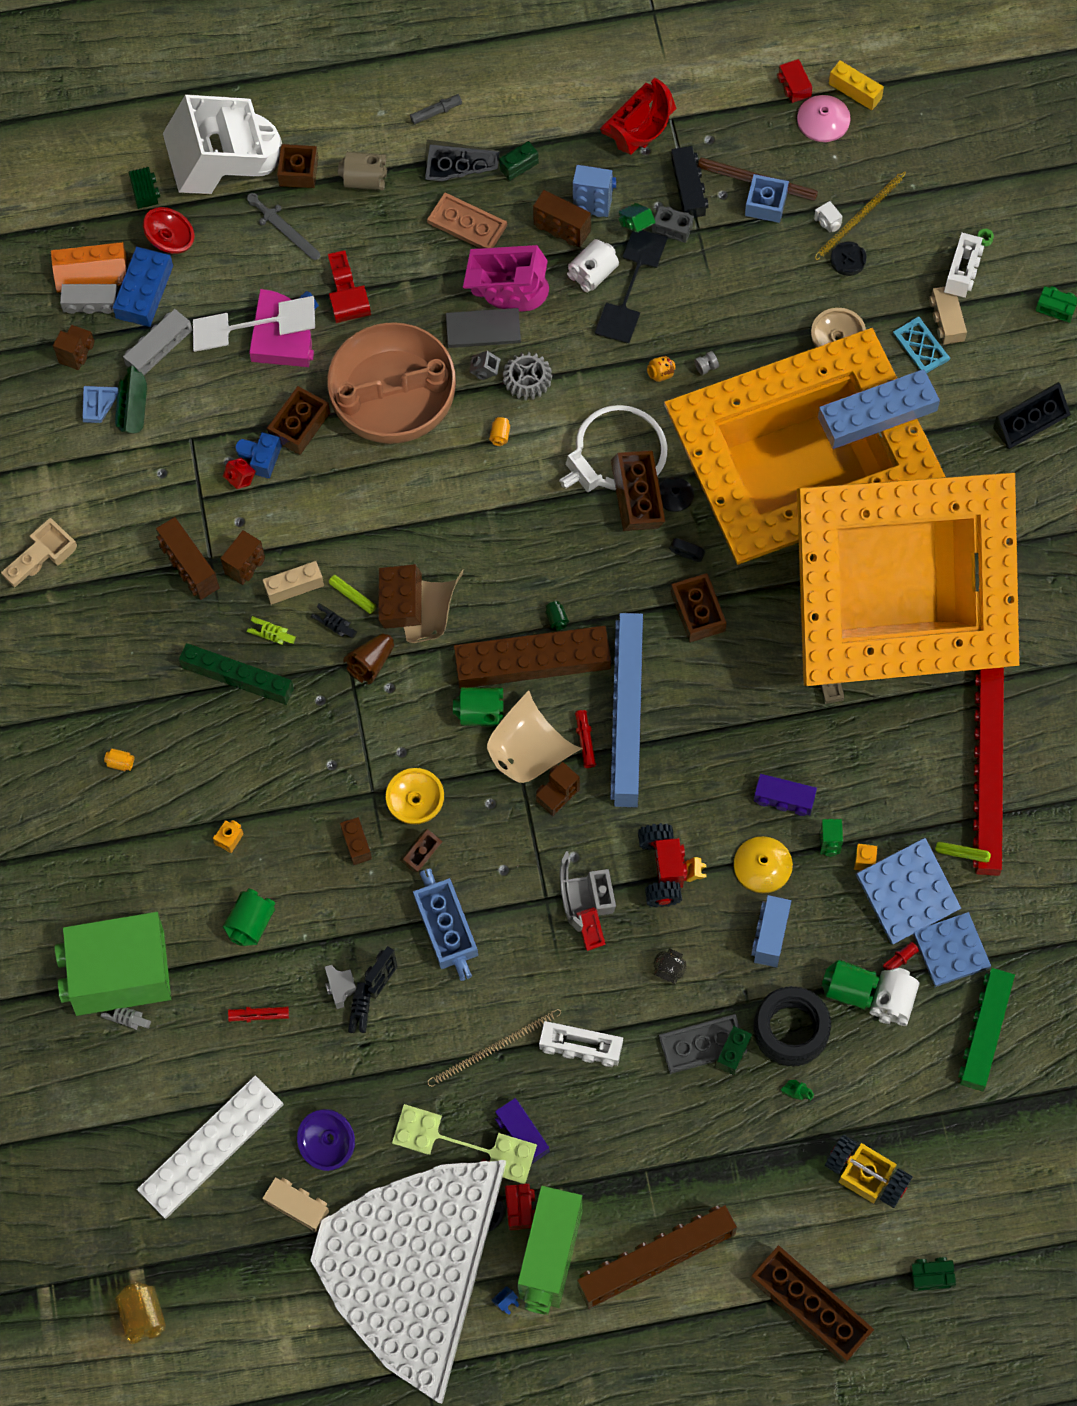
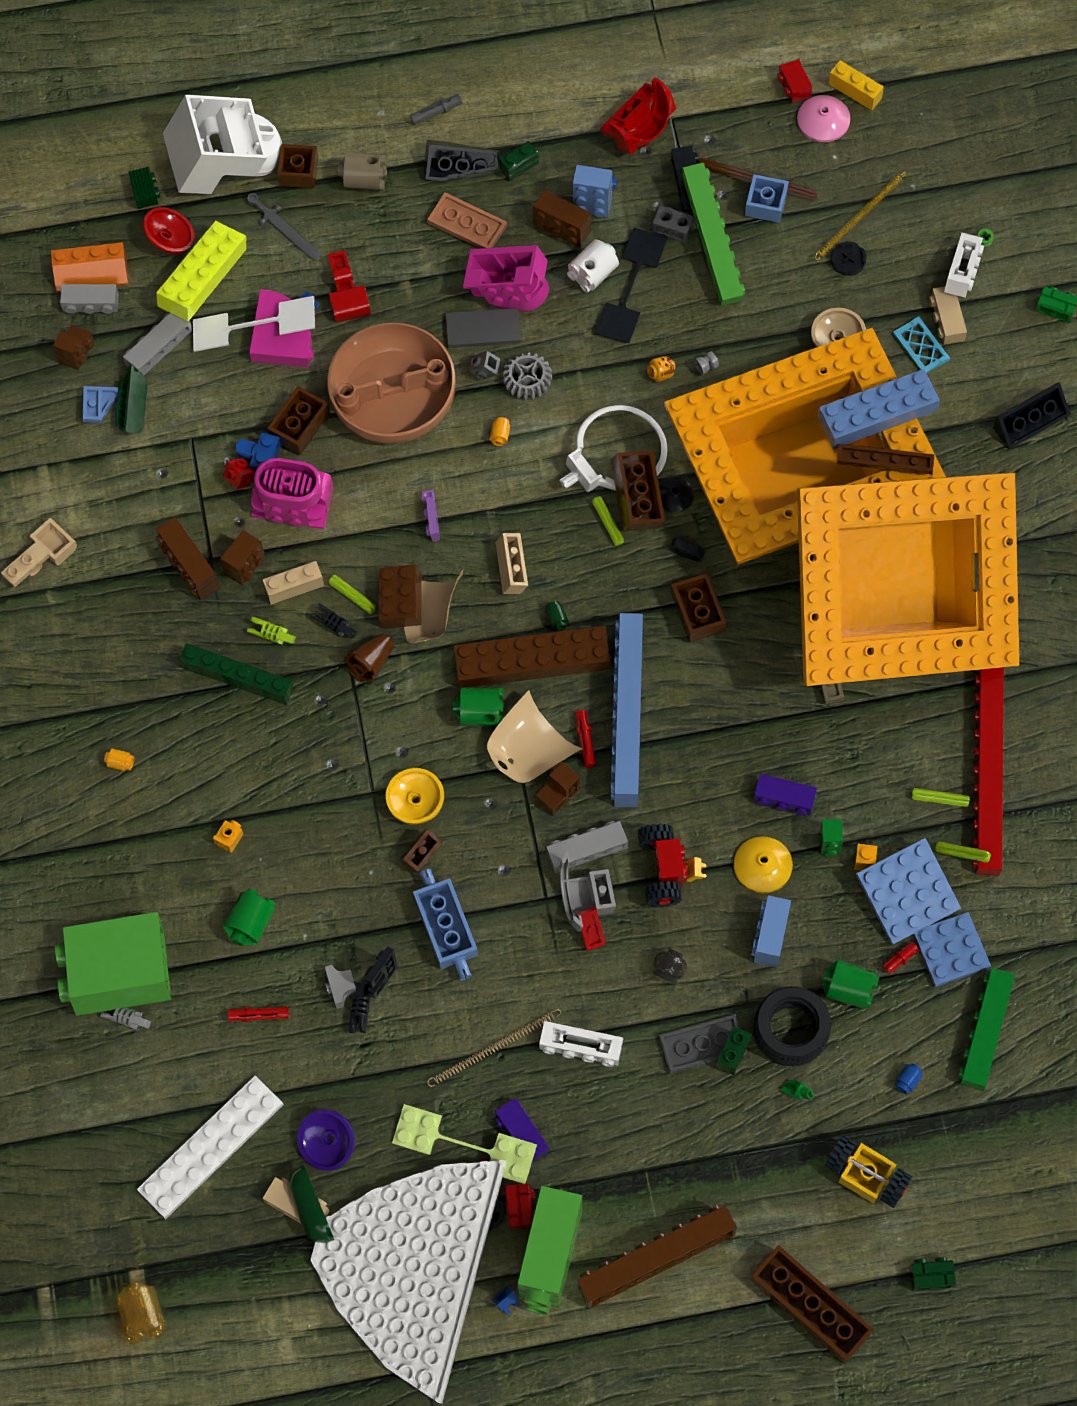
blue brick [113,247,173,327] -> none
reddish brown brick [340,817,372,865] -> none
green brick [619,203,656,233] -> none
white brick [814,201,843,233] -> none
white cylinder [870,968,919,1026] -> none
none -> neon yellow brick [156,221,246,321]
none -> dark pink brick [251,458,334,529]
none -> dark green brick [287,1165,335,1243]
none -> medium lavender hinge [422,490,440,542]
none -> tan brick [495,533,528,594]
none -> light grey brick [546,821,628,874]
none -> lime axle [592,496,624,546]
none -> bright green brick [681,163,745,306]
none -> reddish brown plate [837,444,935,475]
none -> blue brick [894,1063,923,1095]
none -> lime axle [912,788,970,807]

